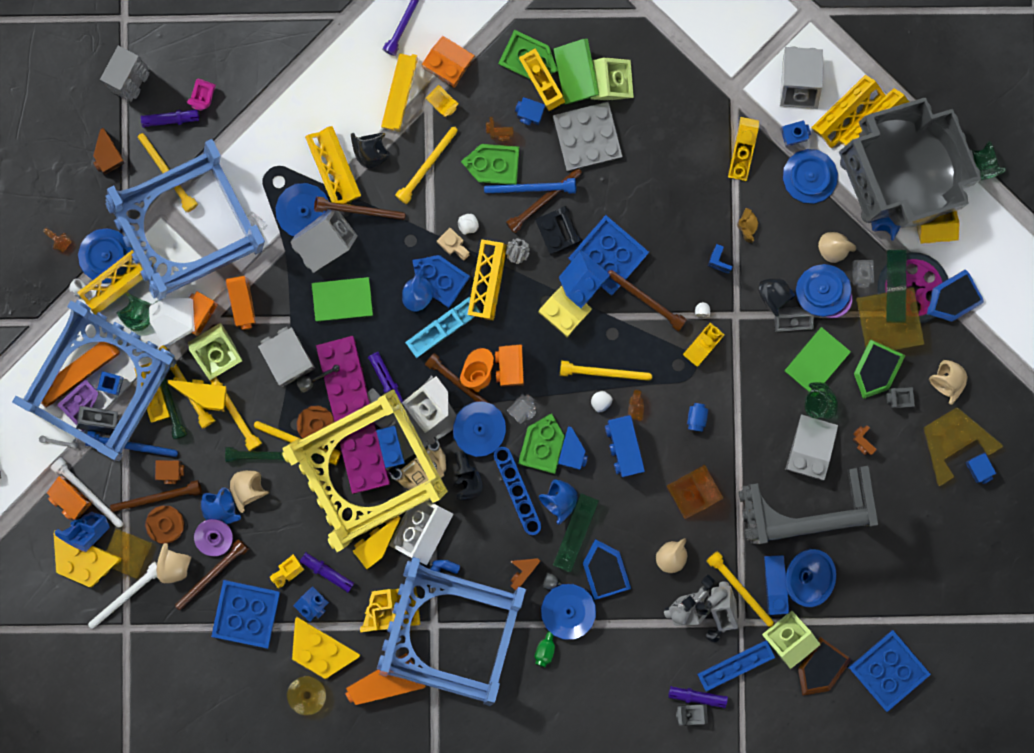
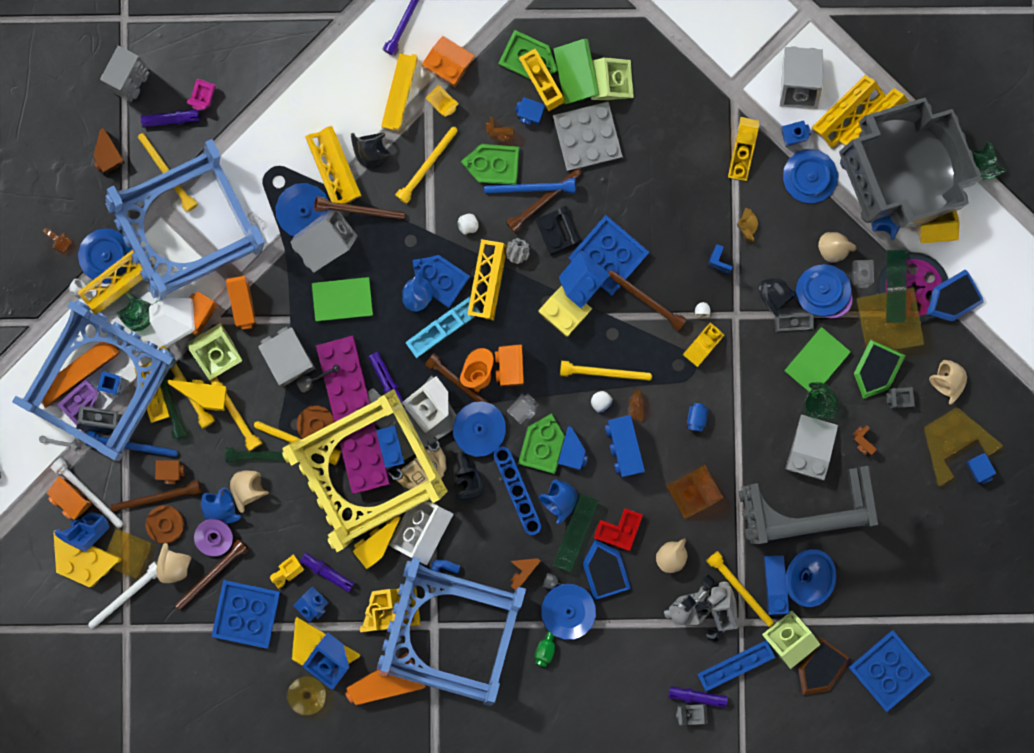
tan plate [437,228,469,260] -> none
none -> blue slope [302,633,349,690]
none -> red plate [594,508,643,551]

